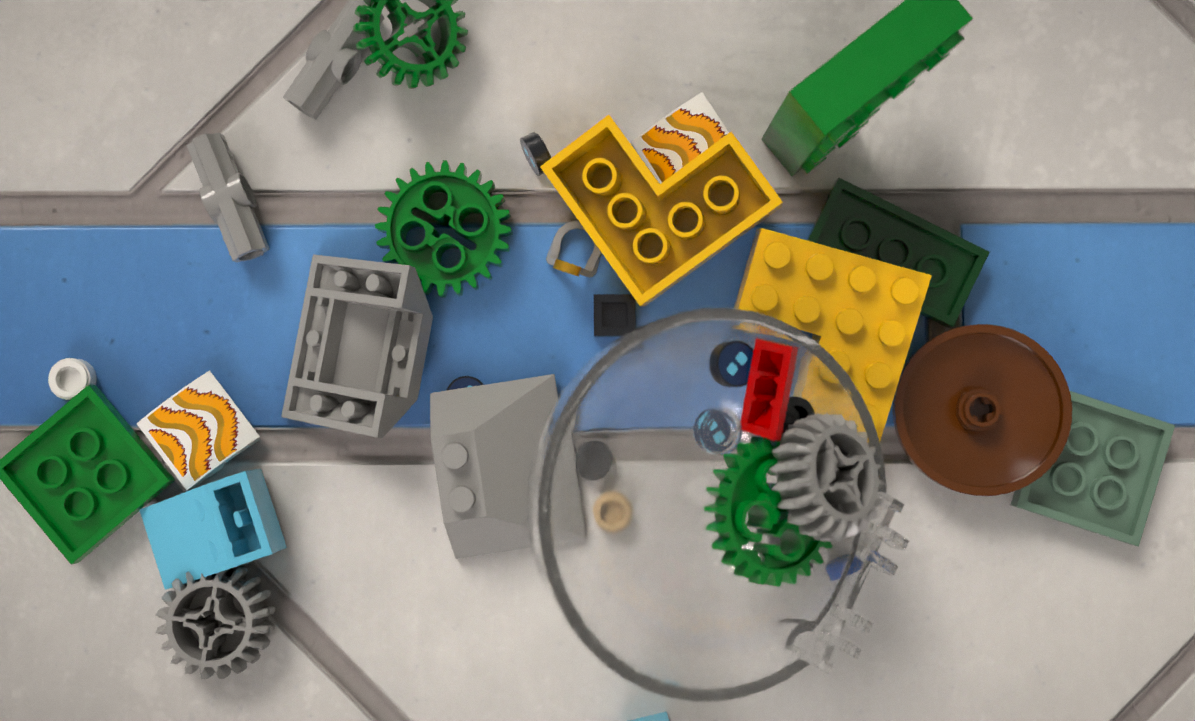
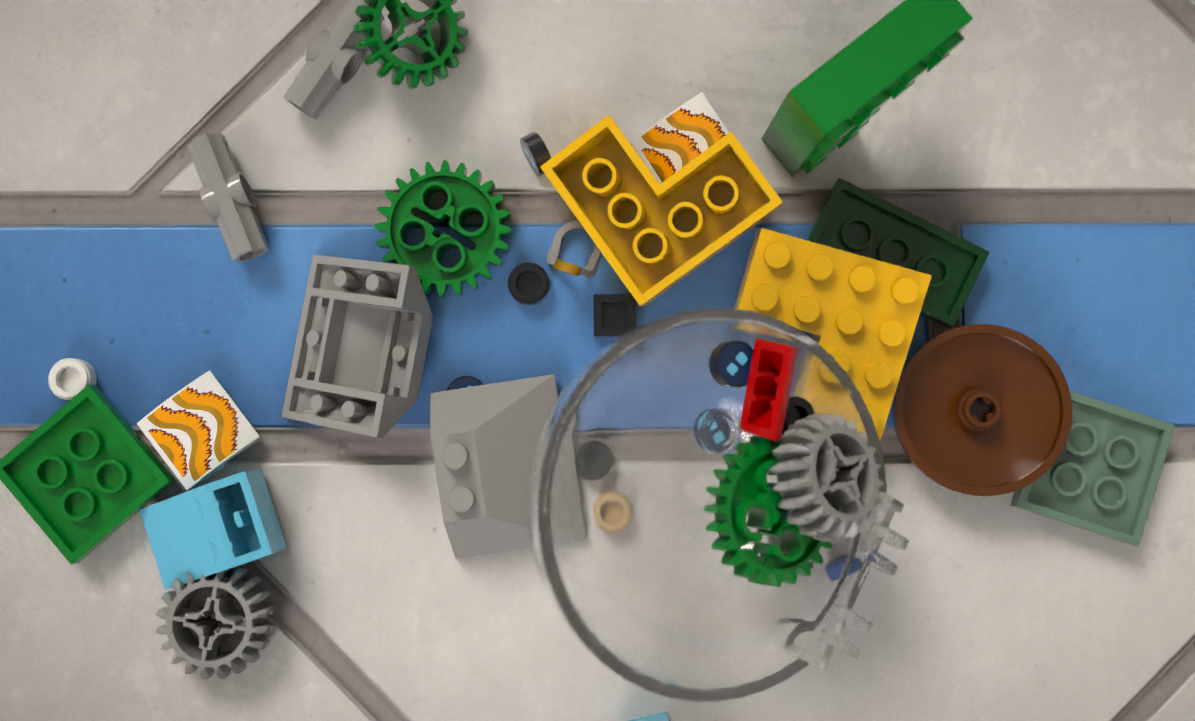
none -> black tile [508,263,550,305]

